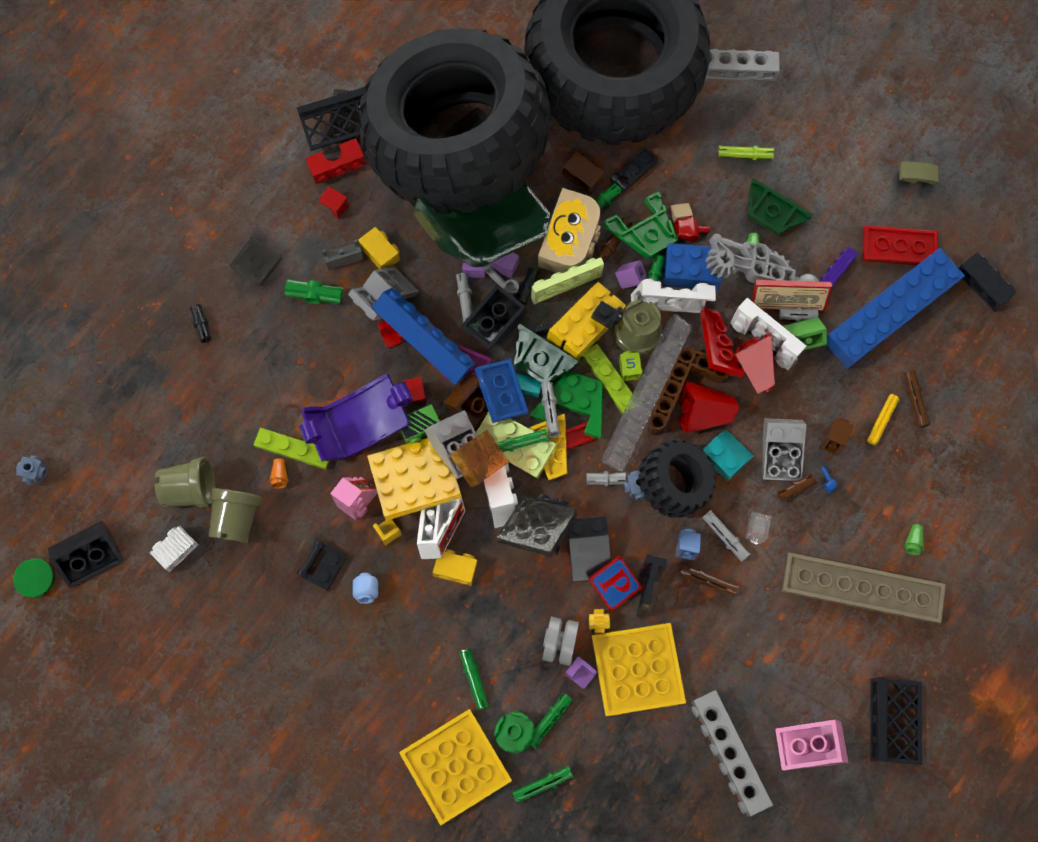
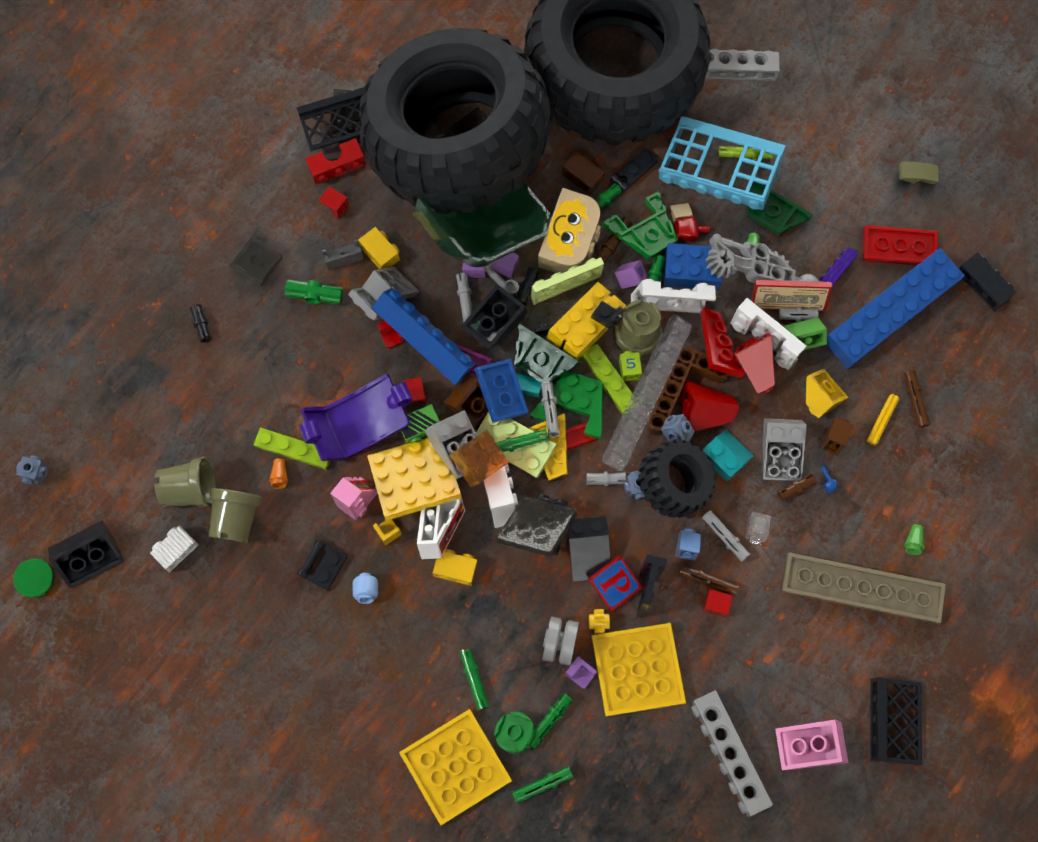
none -> medium azure window [659,116,786,210]
none -> sand blue brick [661,414,695,441]
none -> red panel [703,590,733,618]
none -> yellow slope [806,369,848,418]

